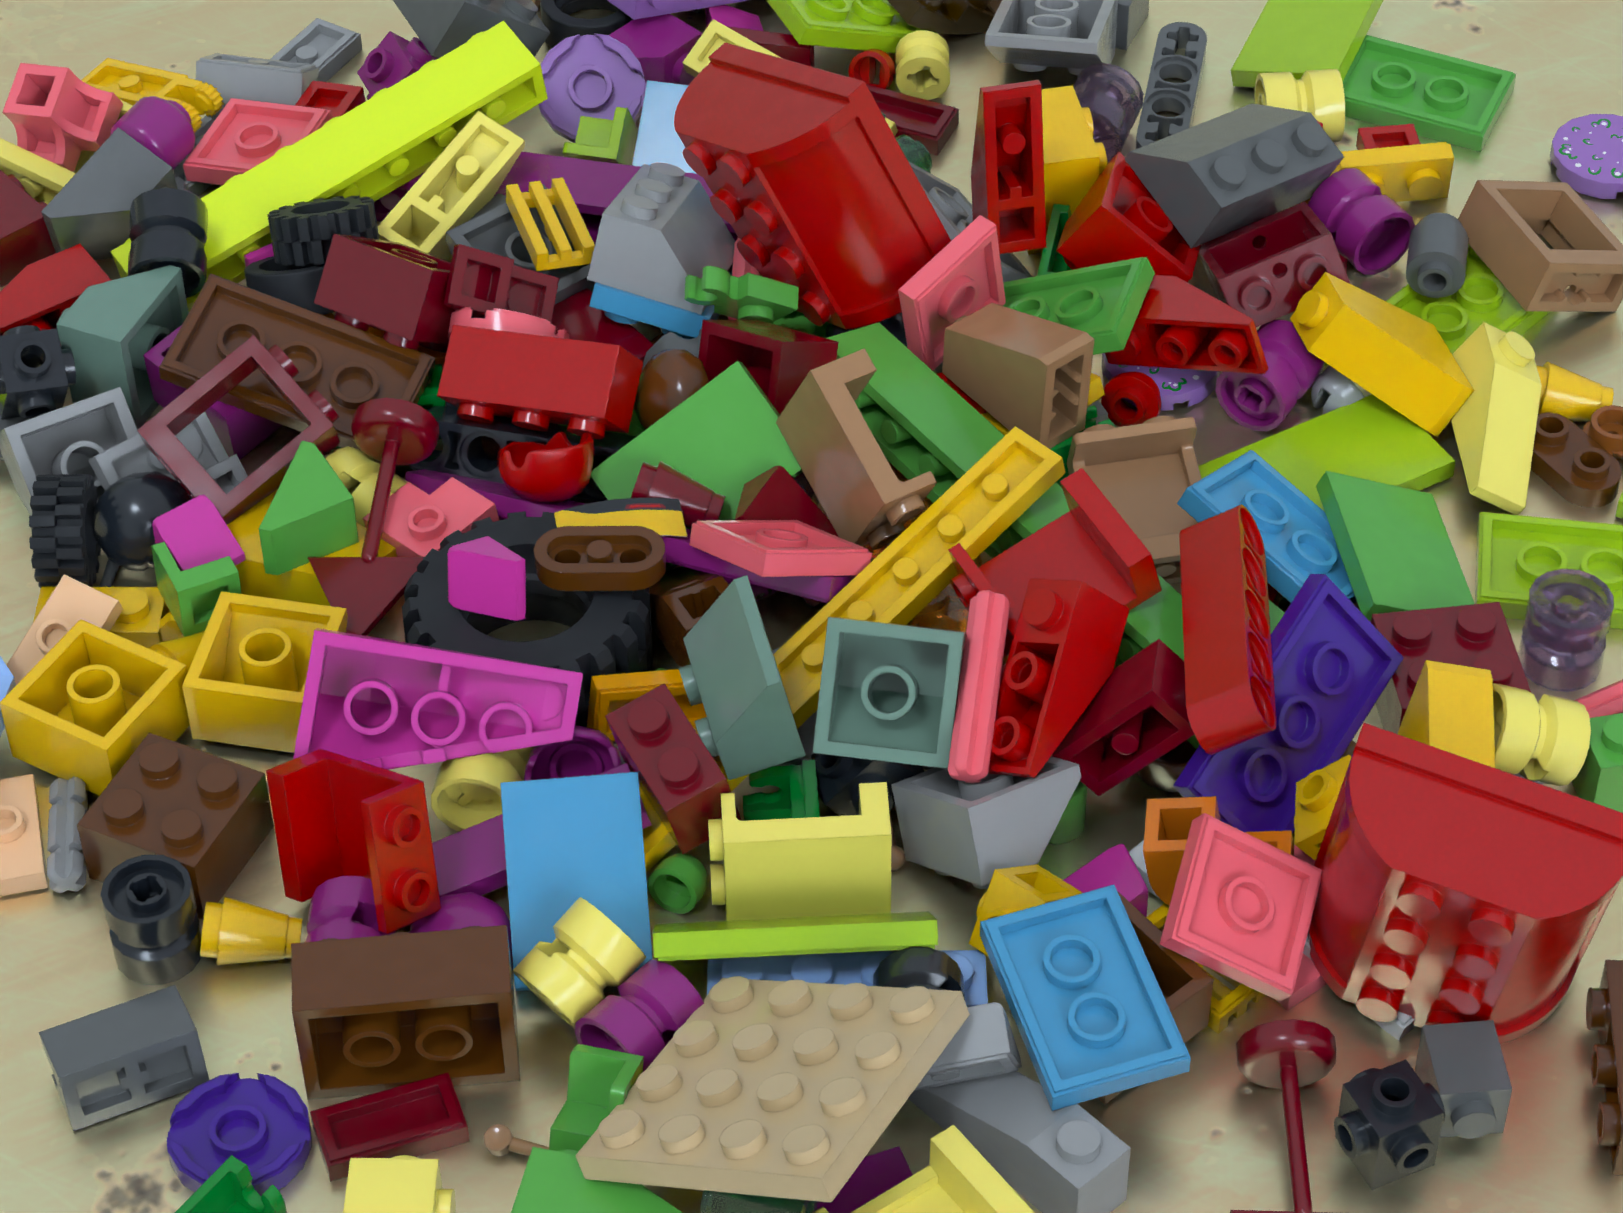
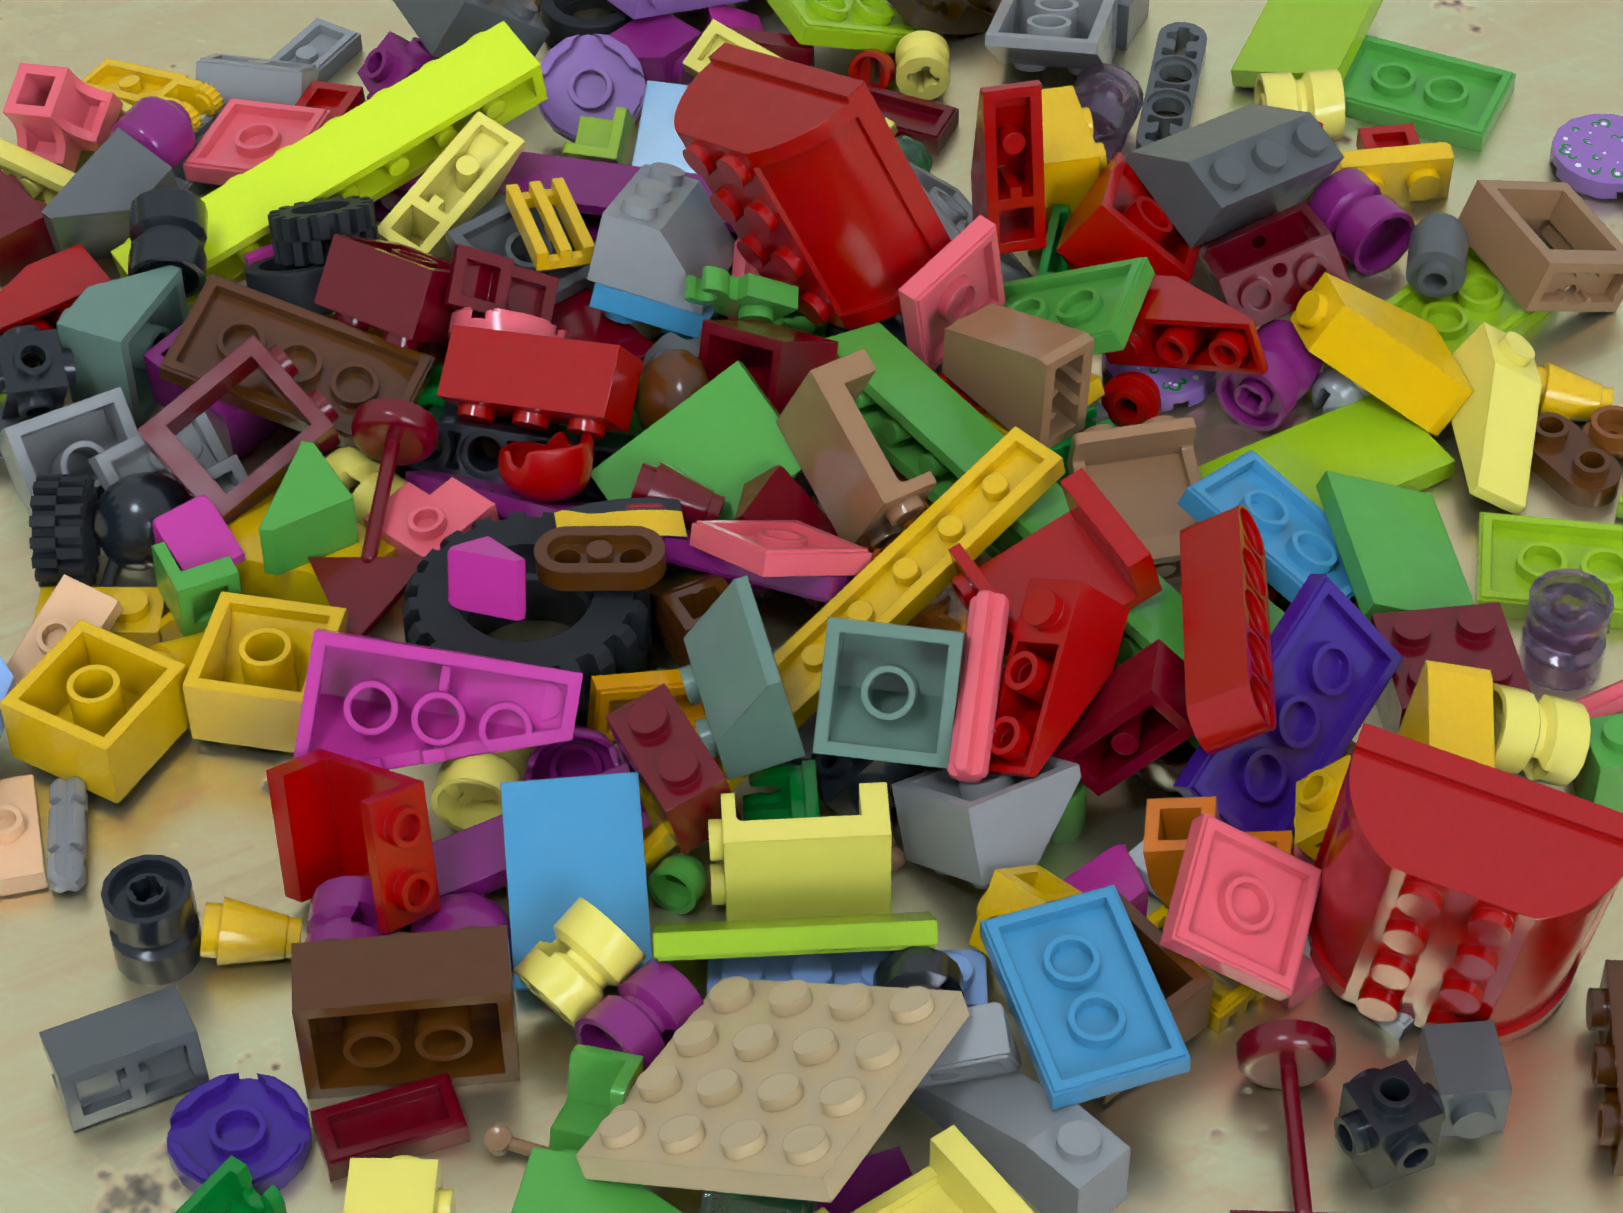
reddish brown brick [77,733,274,920] -> none

